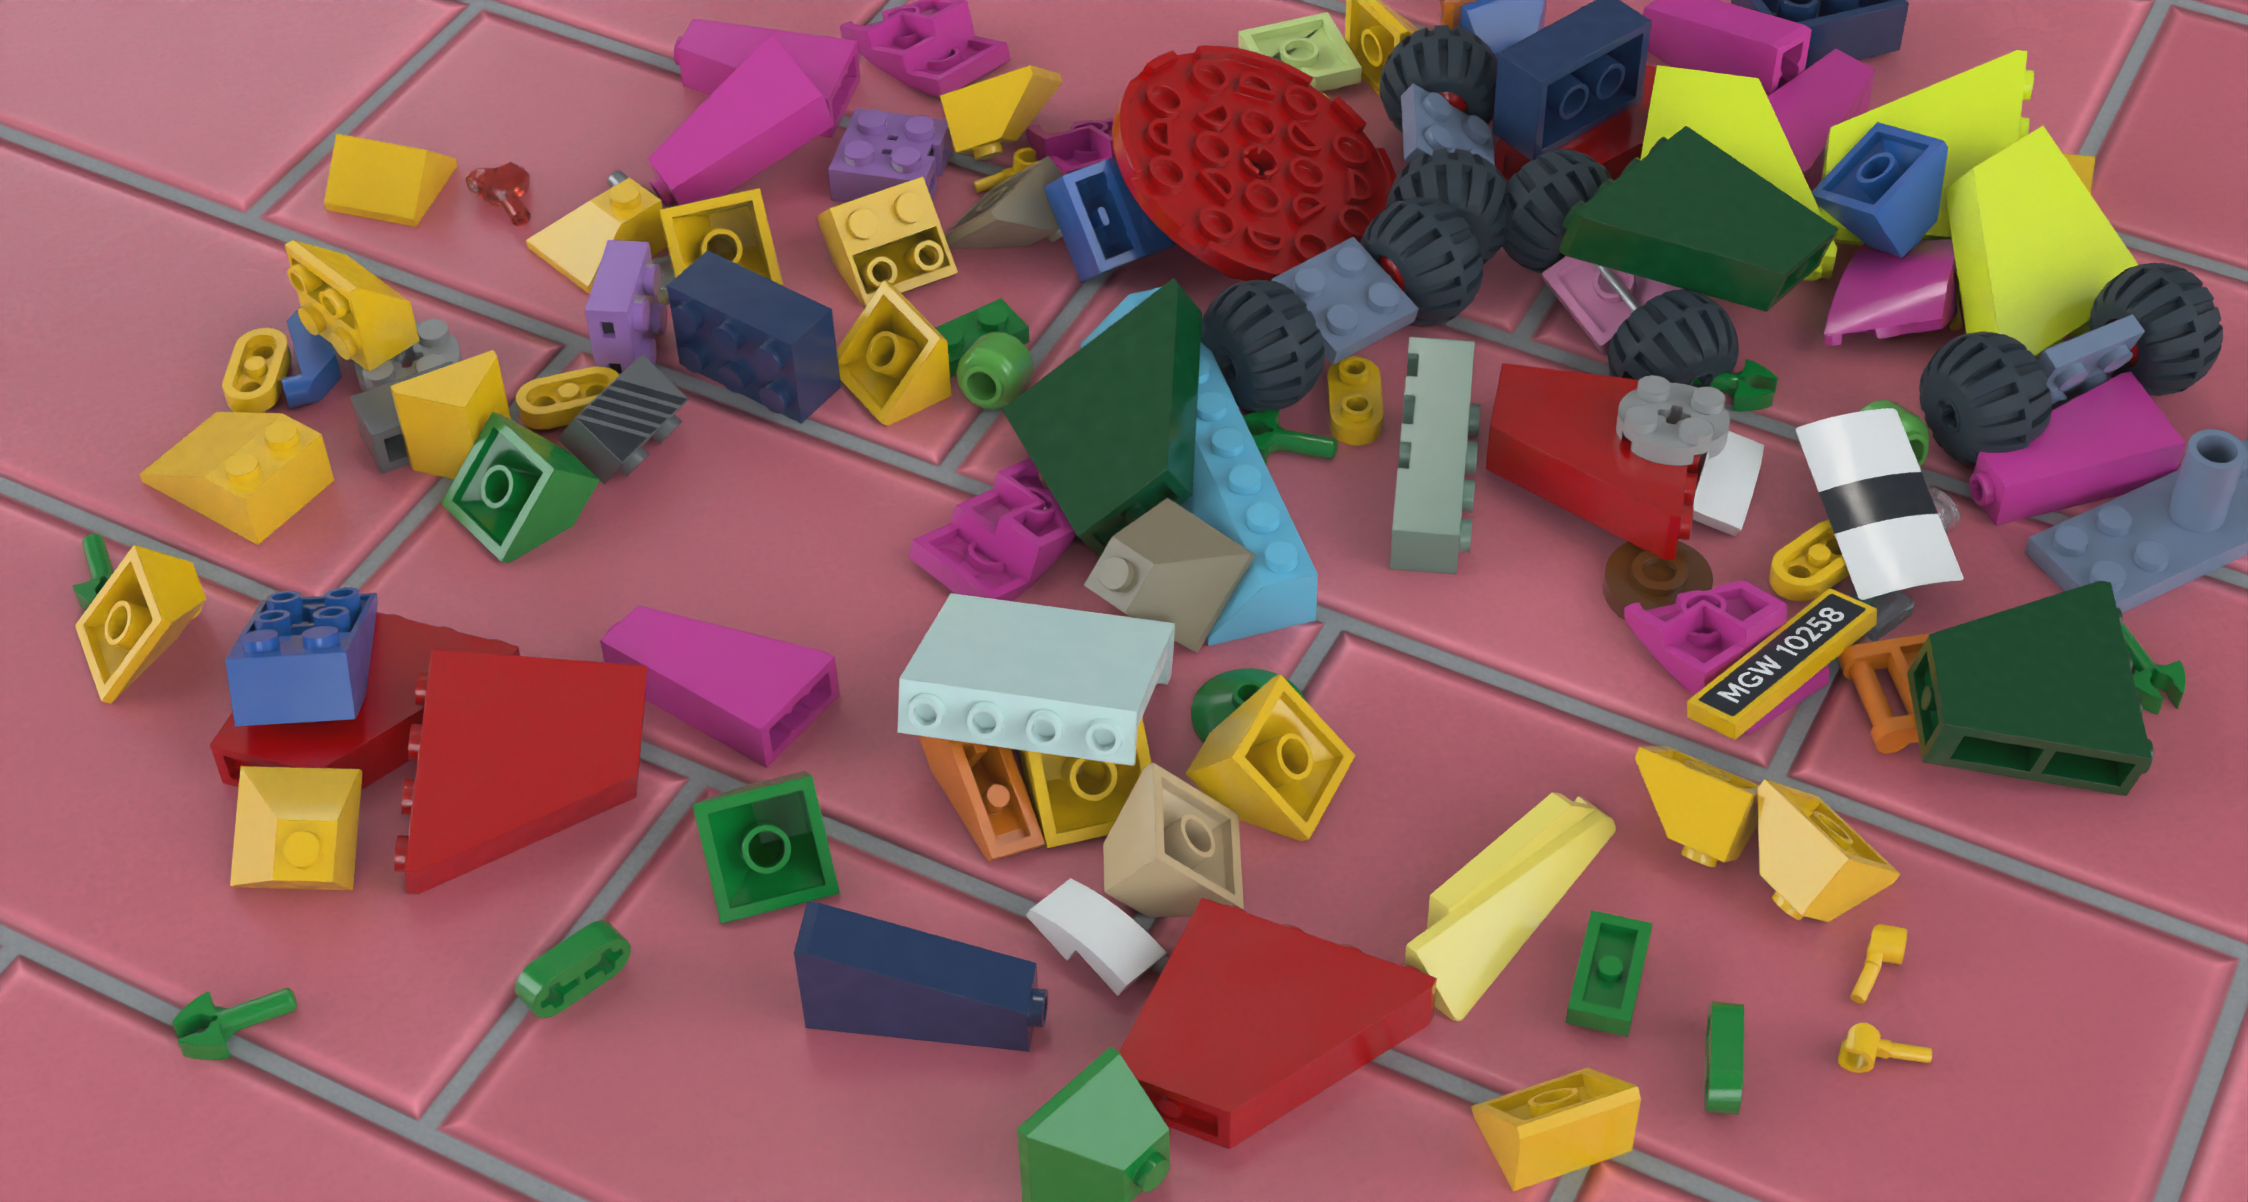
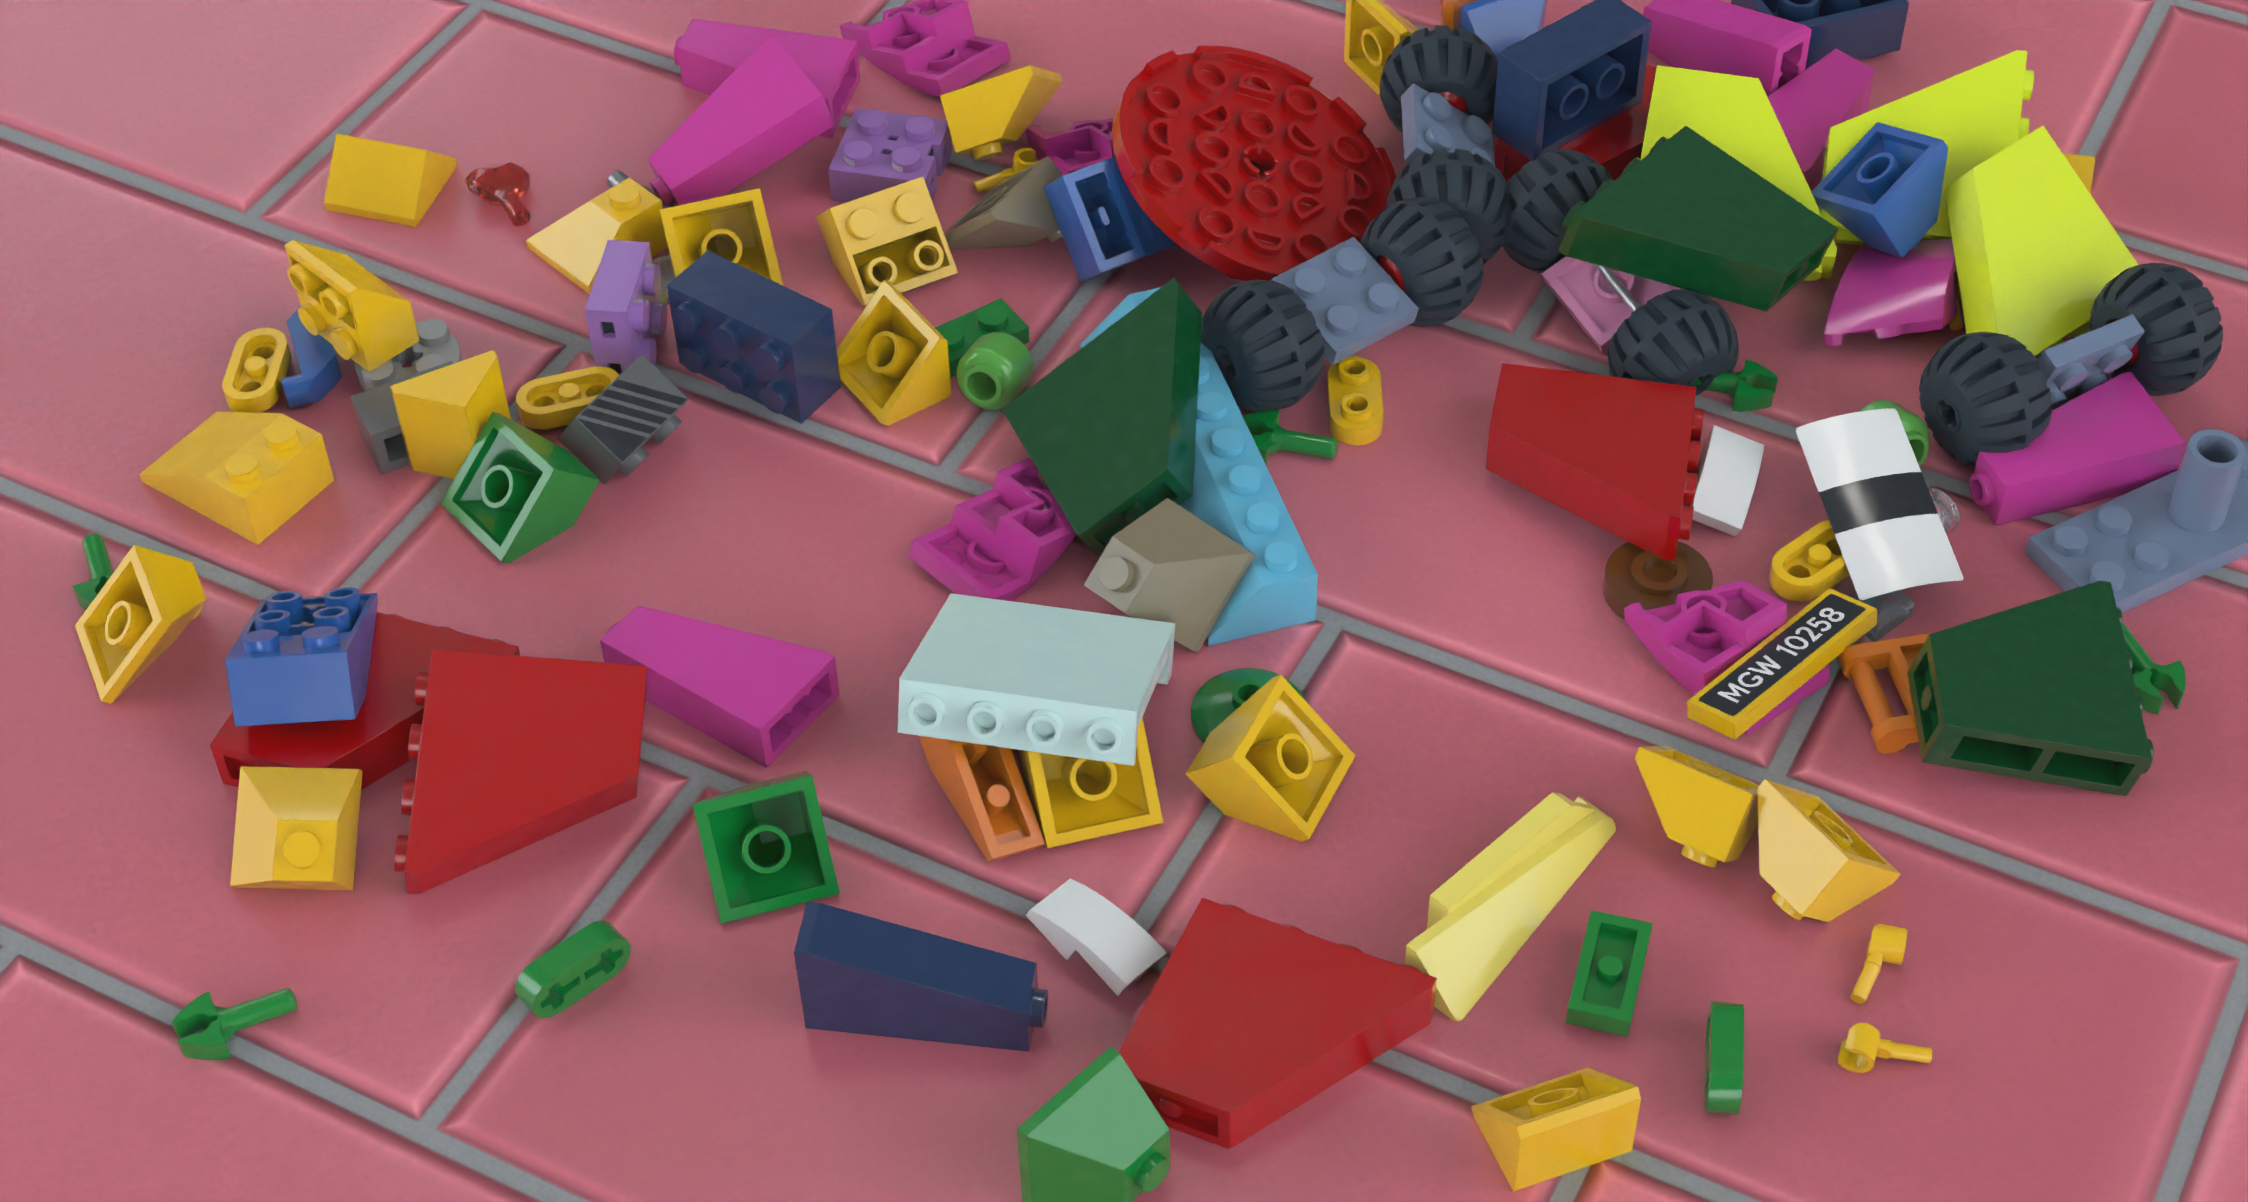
tan slope [1103,762,1244,918] -> none
yellowish green plate [1238,12,1362,92] -> none
sand green wedge [1390,337,1481,574] -> none
light grey plate [1616,375,1730,466] -> none

